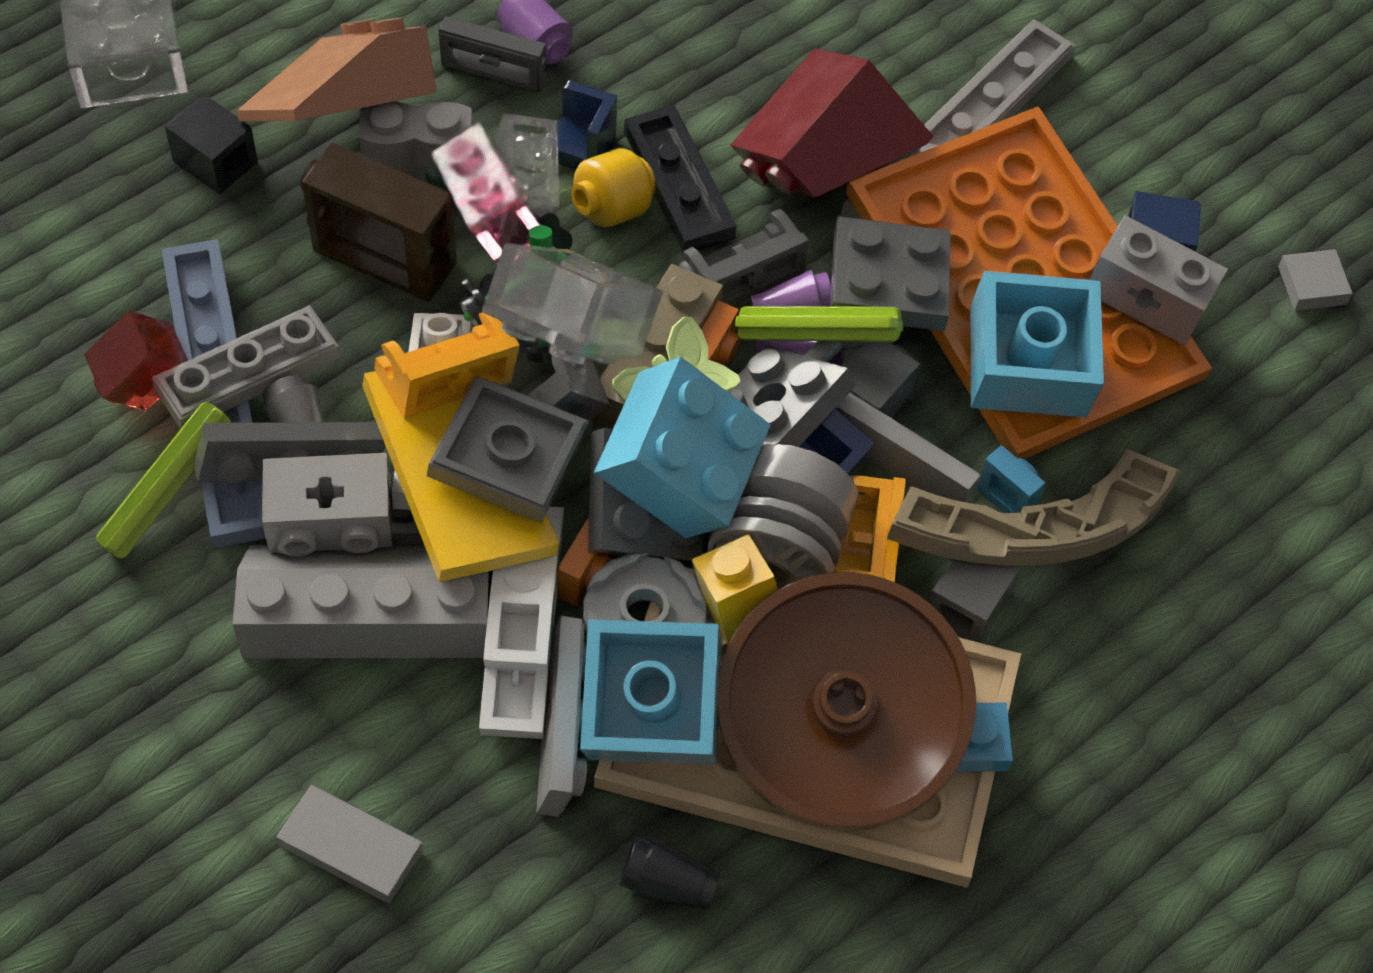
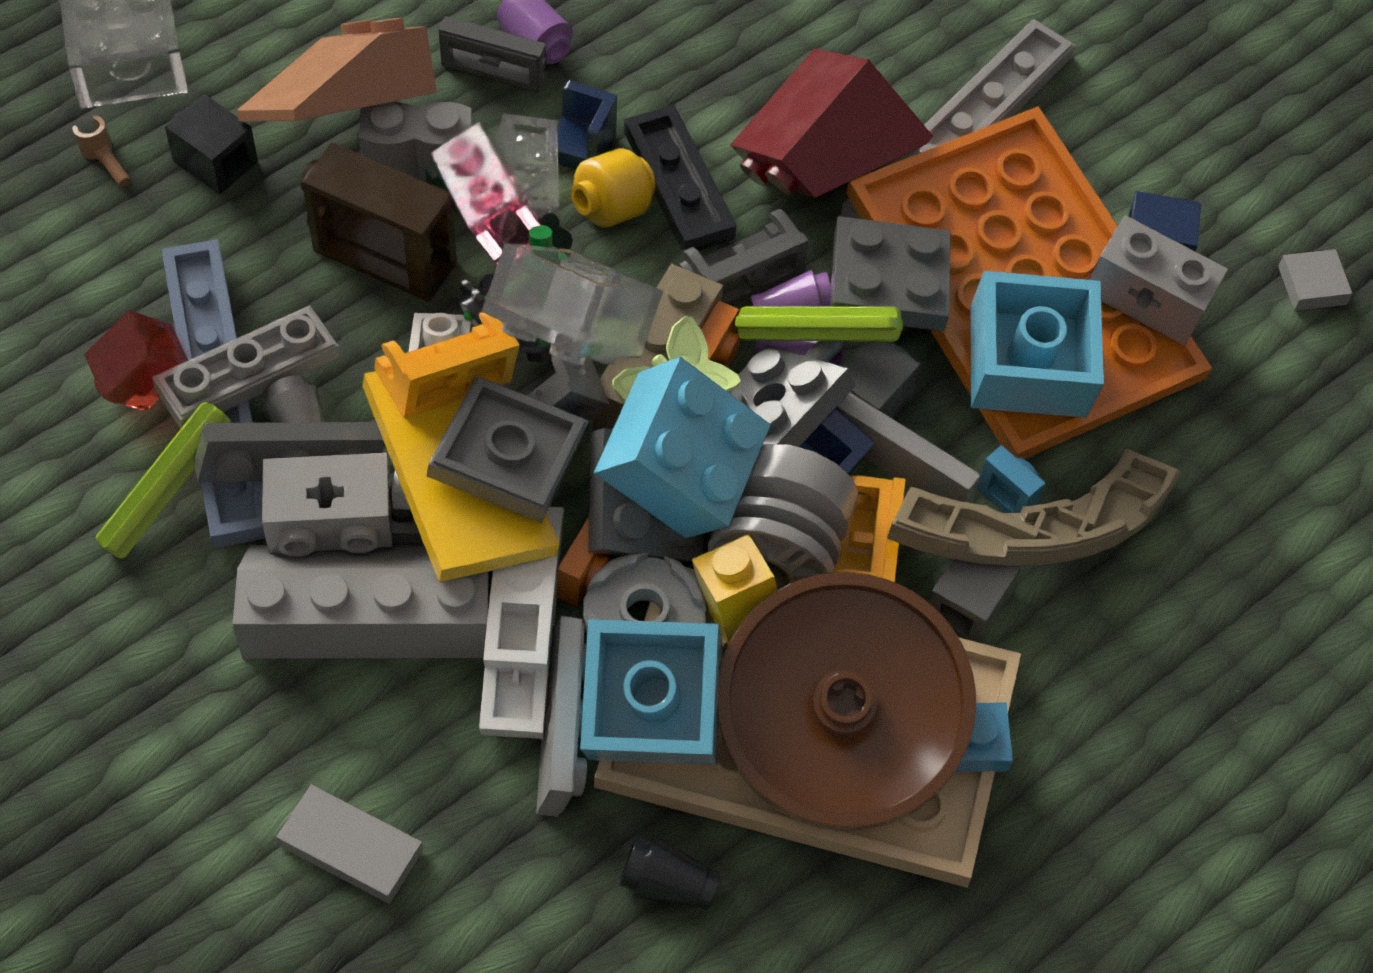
none -> medium nougat hand [72,116,131,187]

